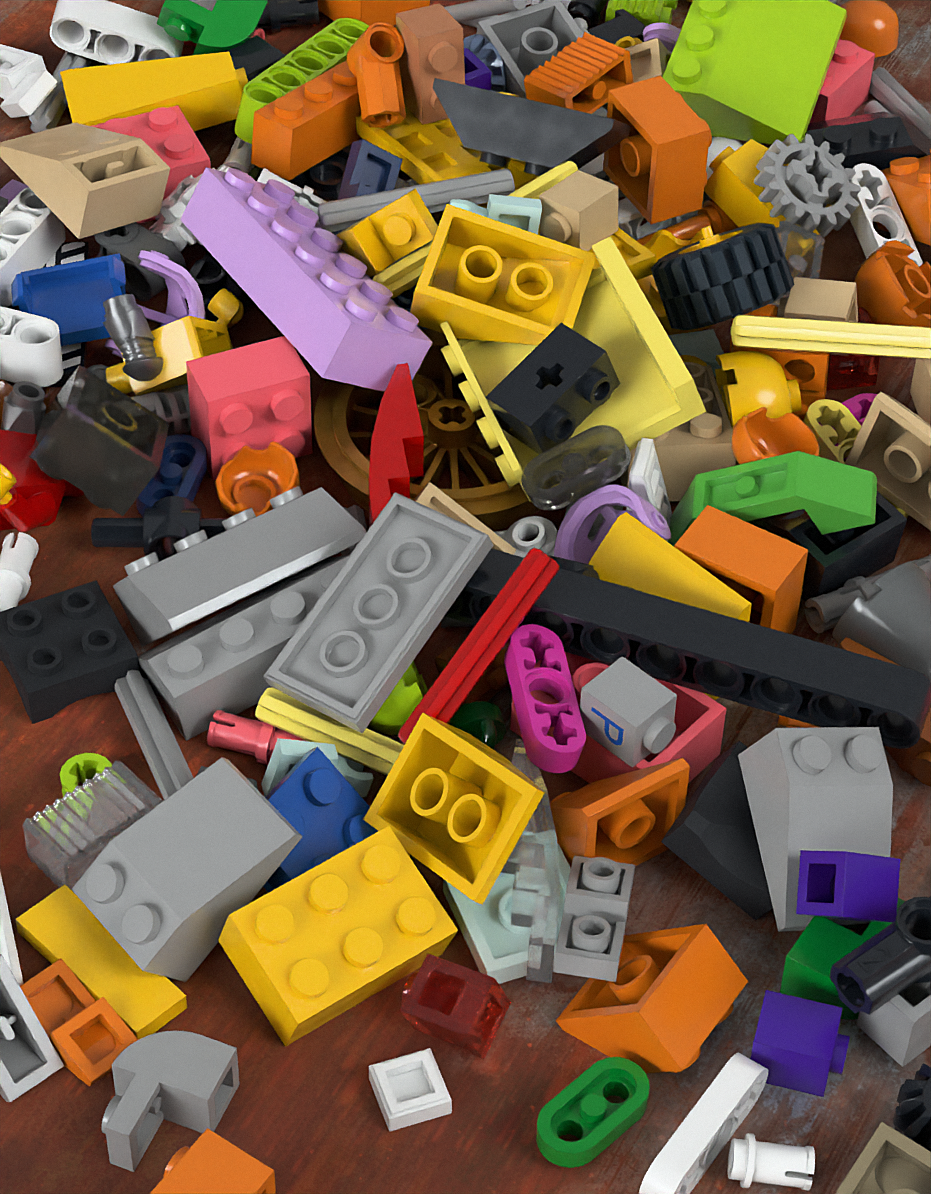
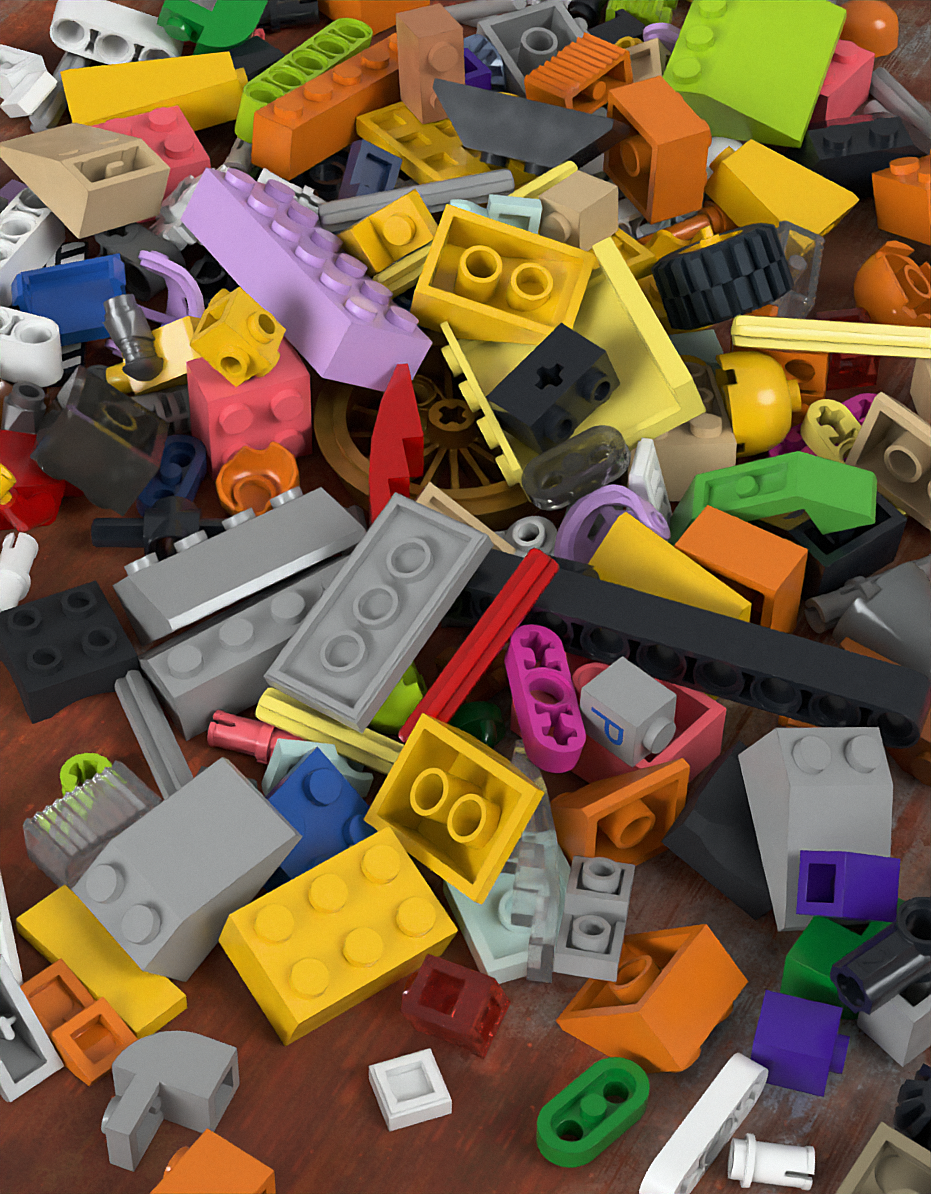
orange piece [346,22,406,128] -> none
orange hair [731,407,820,465] -> none
light grey gear [754,134,861,237] -> none
tan brick [777,277,858,356] -> none
white beam [849,163,923,266] -> none
none -> yellow brick [189,287,286,387]

